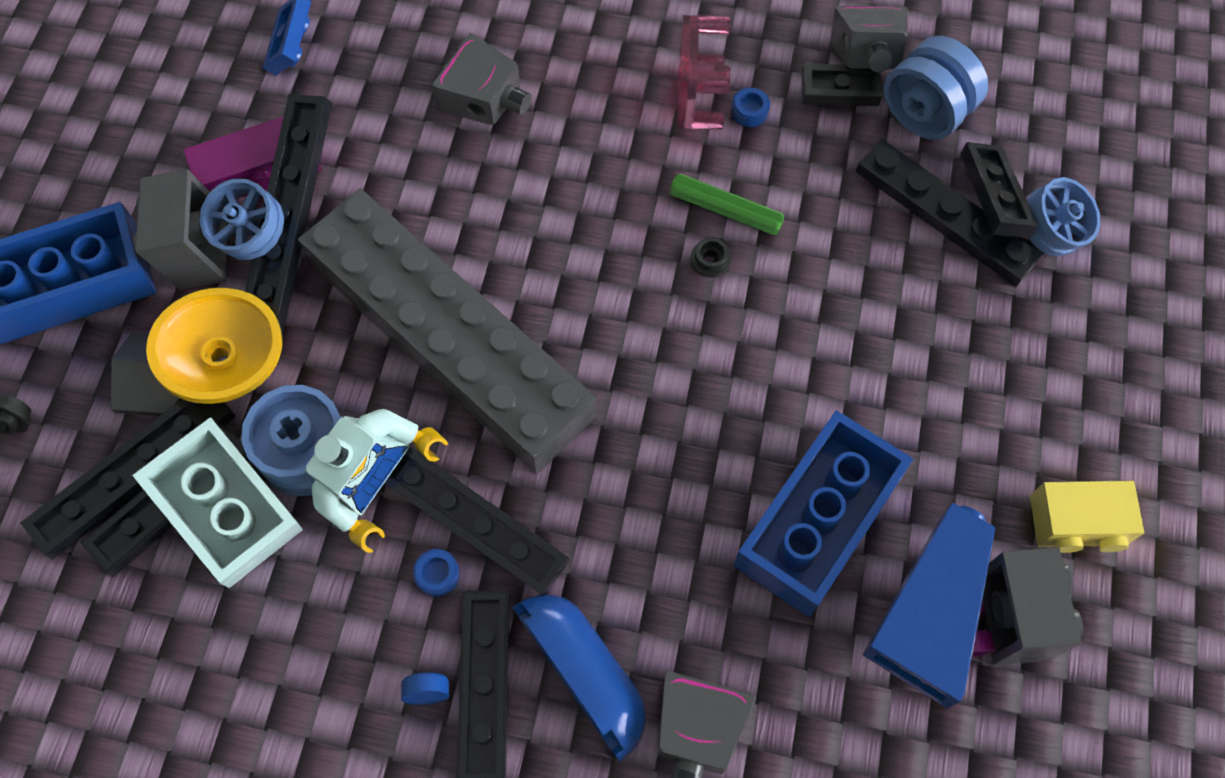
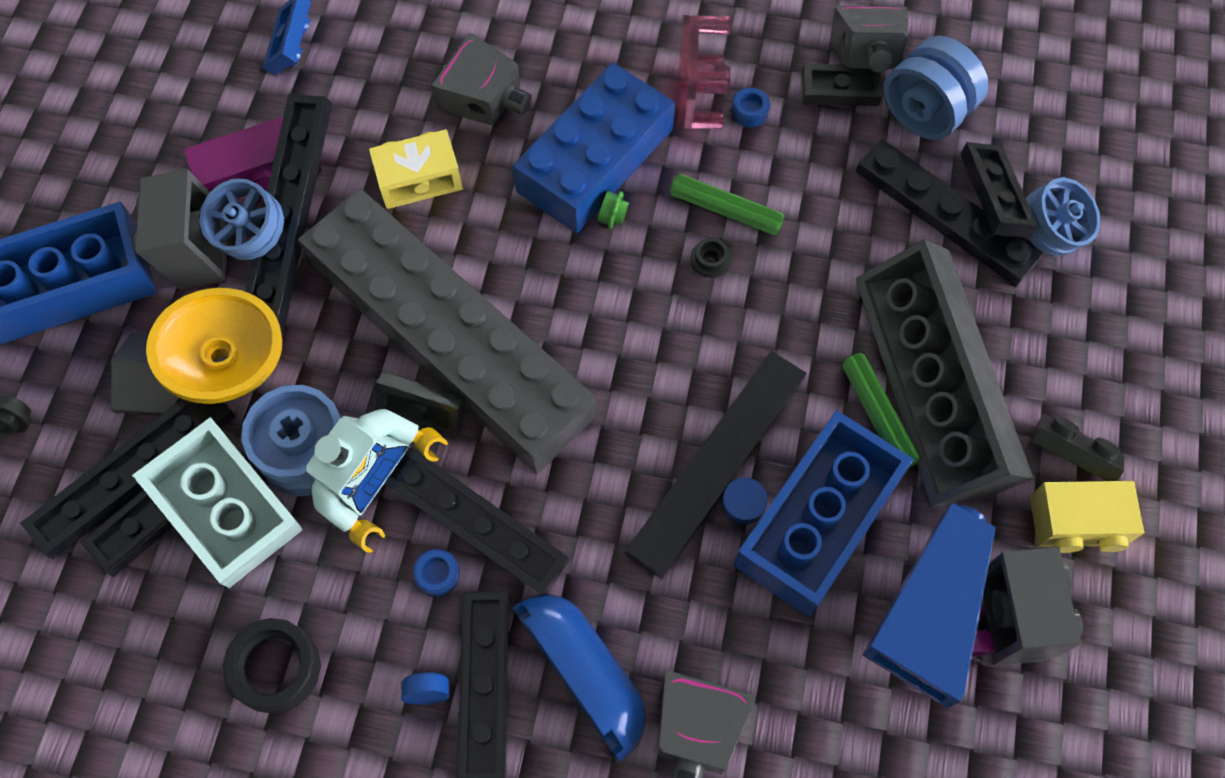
none -> black tyre [223,618,321,714]
none -> light yellow brick [369,129,463,209]
none -> pearl dark grey plate [376,372,464,439]
none -> blue brick [513,62,675,234]
none -> bright green plate [598,191,629,229]
none -> black tile [625,350,807,580]
none -> blue tile [722,478,768,524]
none -> bright green axle [843,353,919,468]
none -> dark grey slope [855,239,1034,507]
none -> pearl dark grey plate [1032,413,1124,481]

